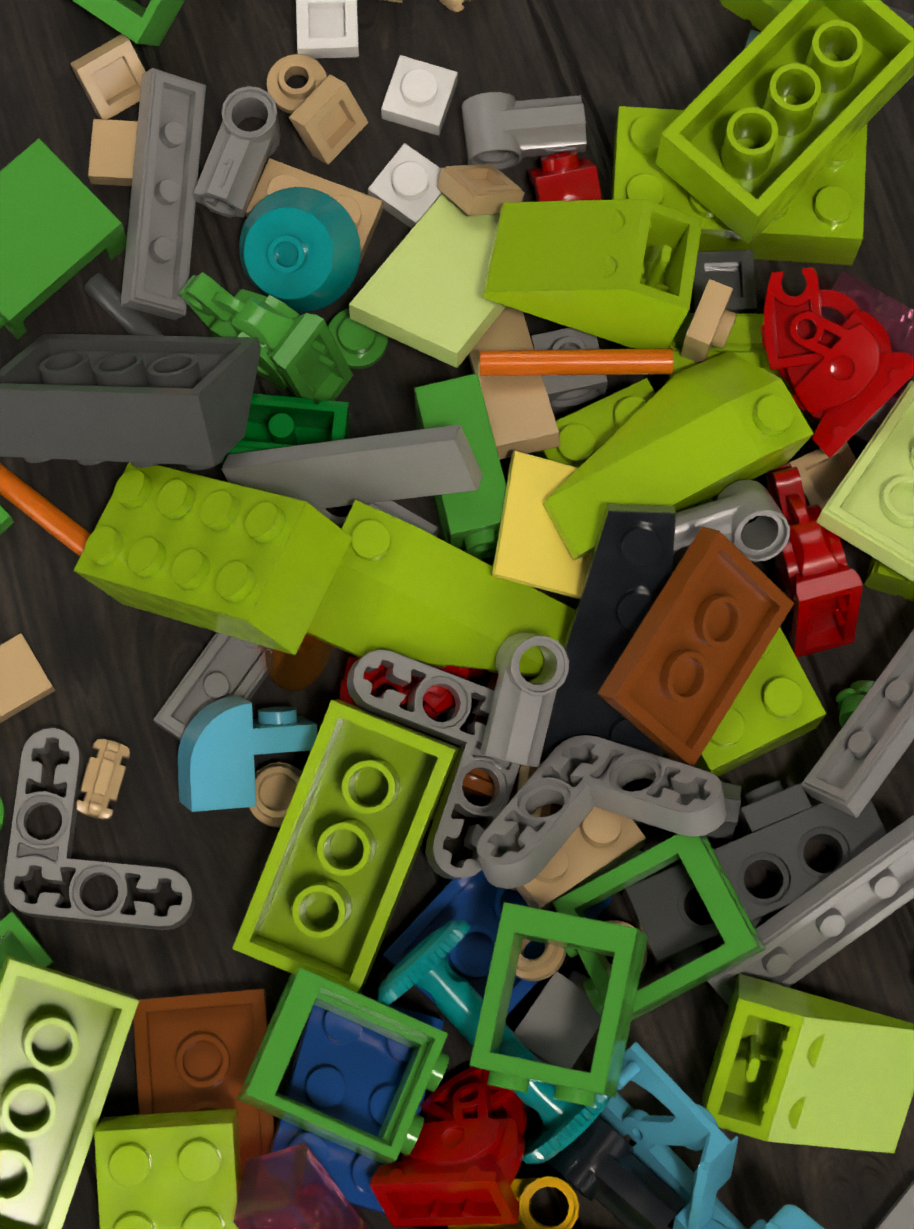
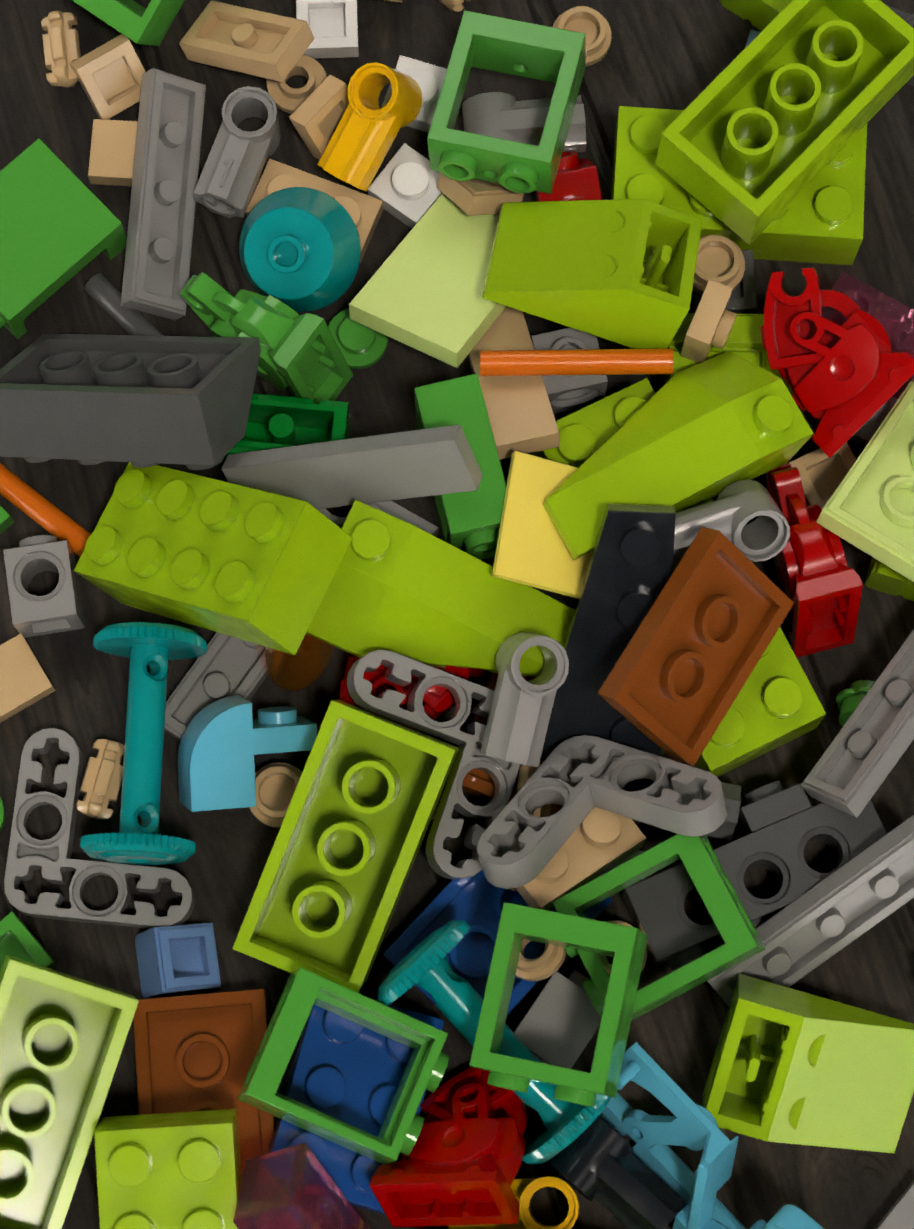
none -> light grey brick [3,535,85,638]
none -> tan piece [41,10,81,88]
none -> teal hose [80,622,207,865]
none -> medium blue slope [135,923,221,999]
none -> tan plate [179,0,315,82]
none -> yellow piece [317,62,423,192]
none -> bright green window [427,10,586,194]
none -> tan plate [553,6,612,67]
none -> tan plate [693,235,745,295]

